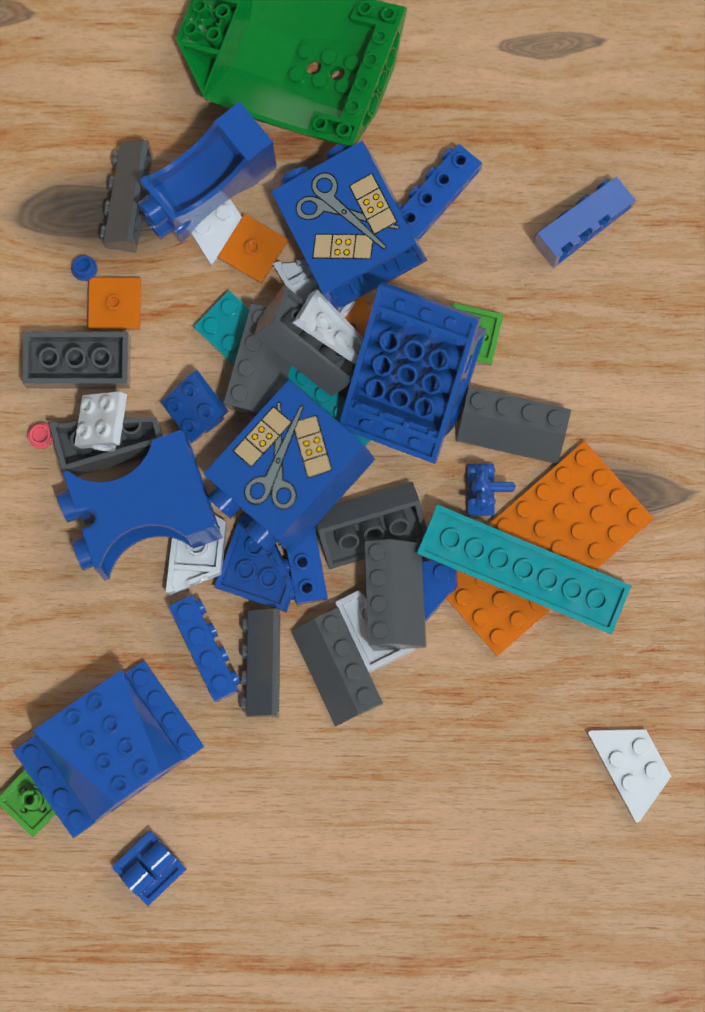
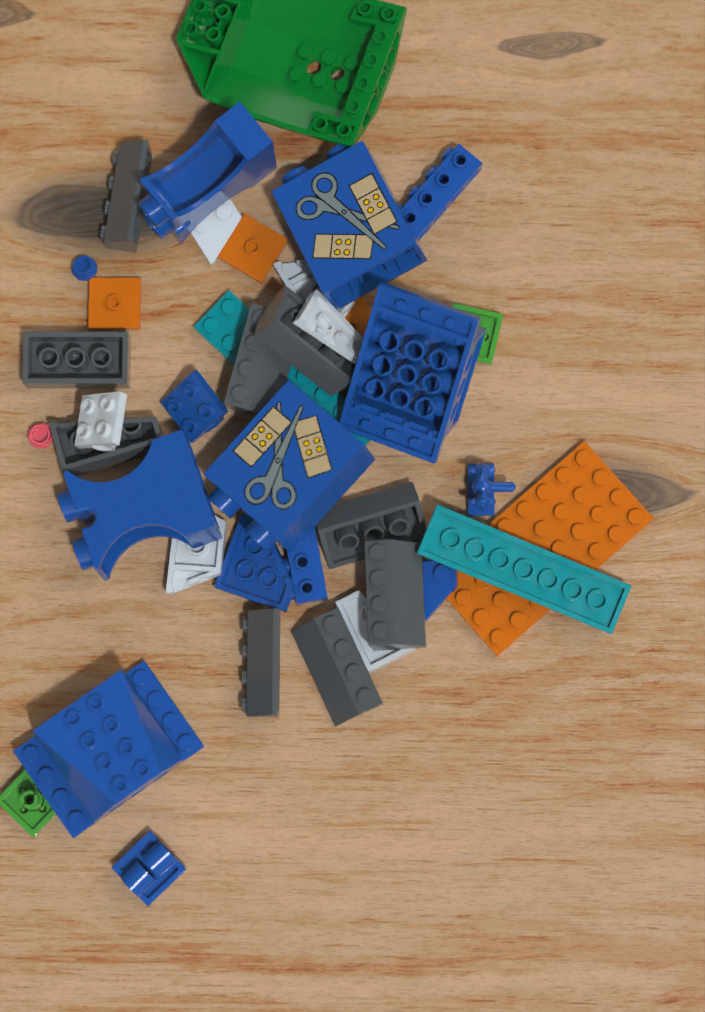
blue brick [169,595,241,703] -> none
dark grey slope [457,386,571,464] -> none
wedge [534,176,636,268] -> none
white wing [587,729,671,823] -> none

